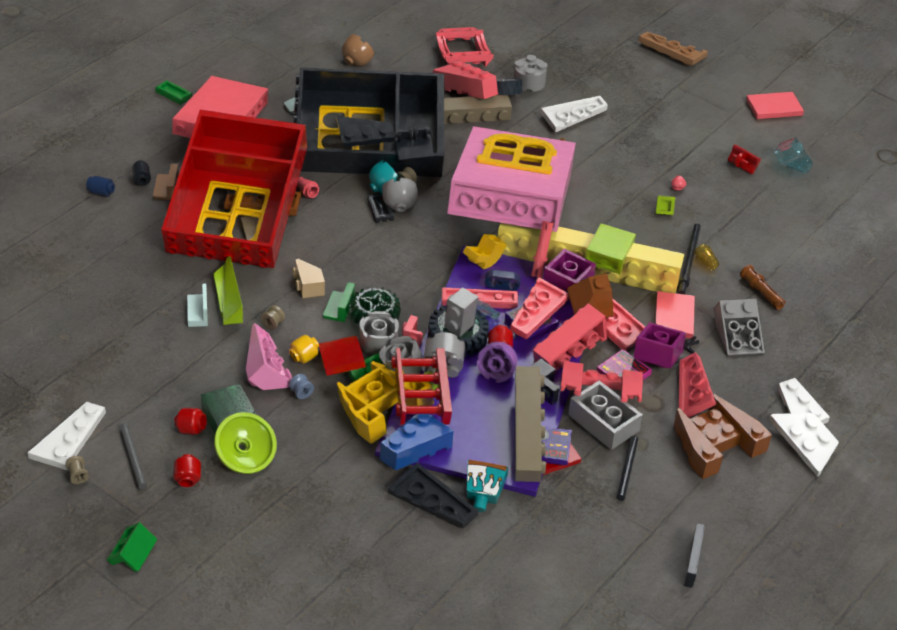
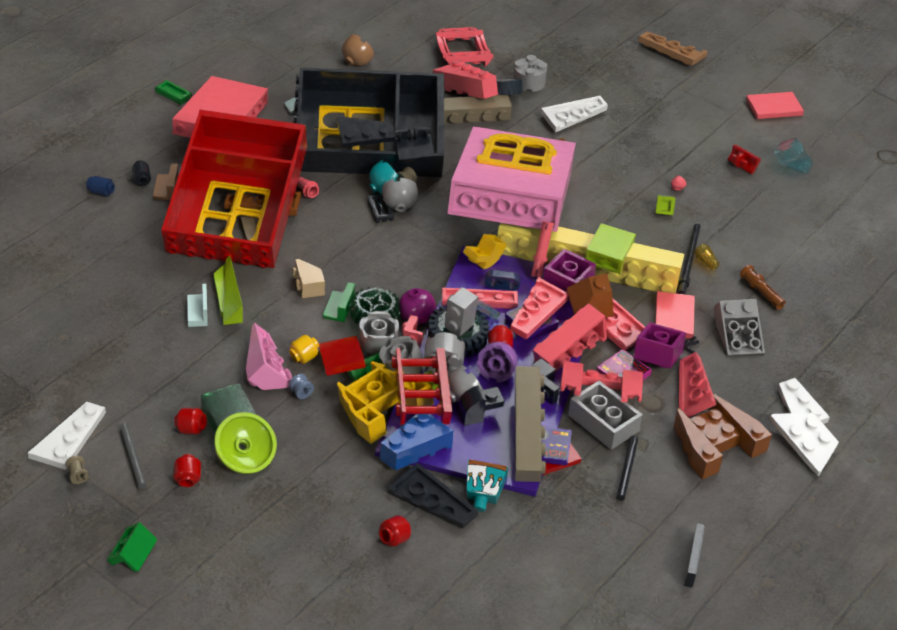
dark tan wheel [261,305,285,330] -> none
none -> red head [379,515,411,547]
none -> magenta cylinder [398,288,437,325]
none -> light grey cylinder [448,365,483,403]
none -> black brick [458,385,505,426]

